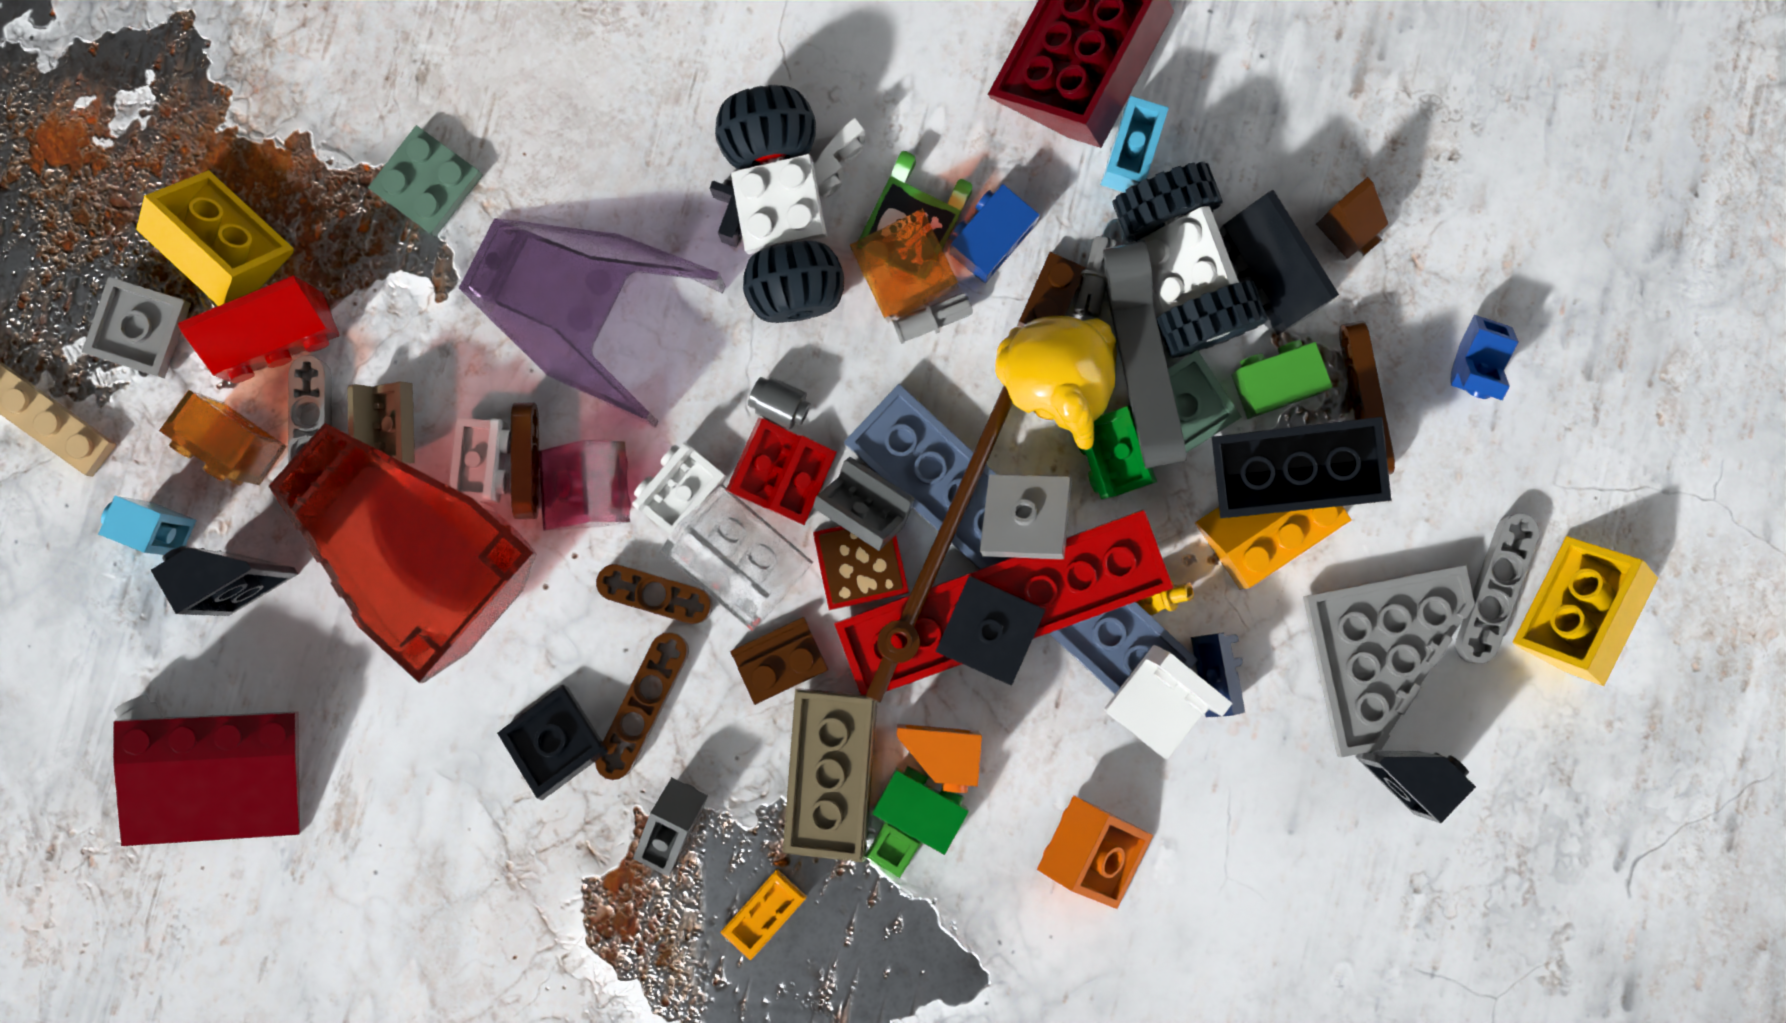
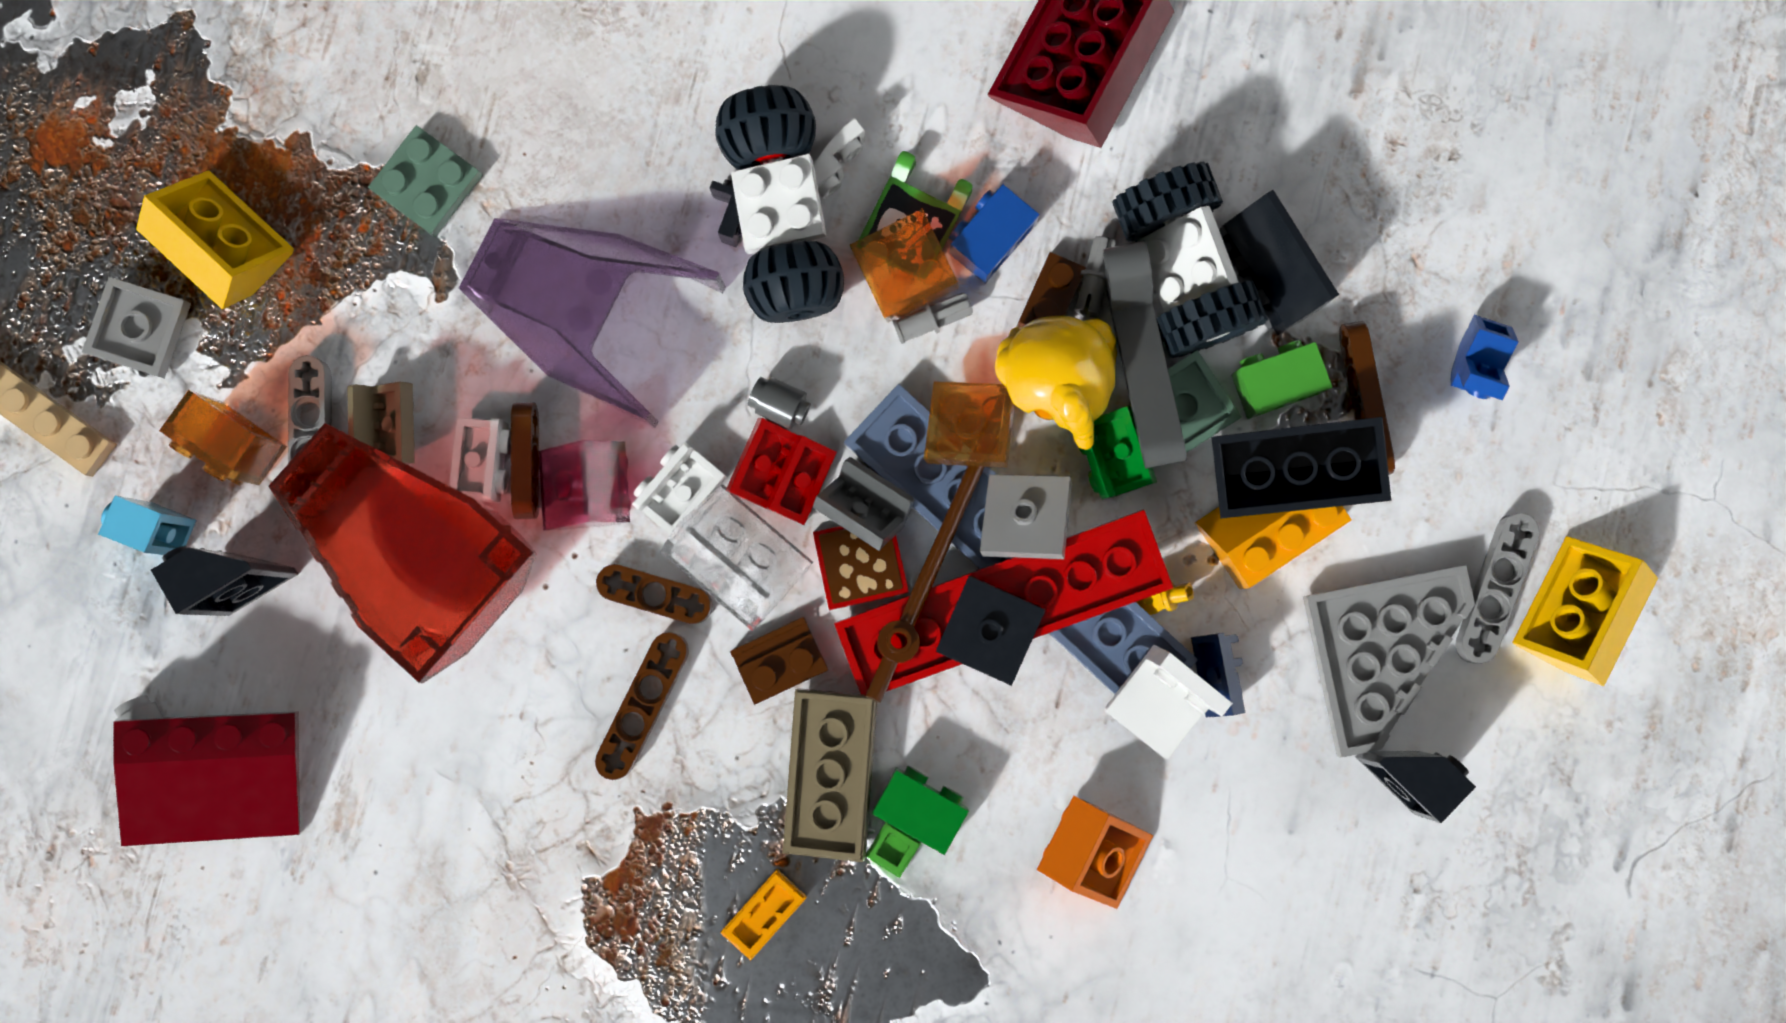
red slope [178,275,340,383] -> none
black plate [497,684,609,801] -> none
dark grey slope [633,777,708,877] -> none
orange slope [896,724,982,793] -> none
medium azure brick [1100,96,1169,192] -> none
reddish brown slope [1316,177,1388,259] -> none
none -> clear orange plate [924,381,1015,468]

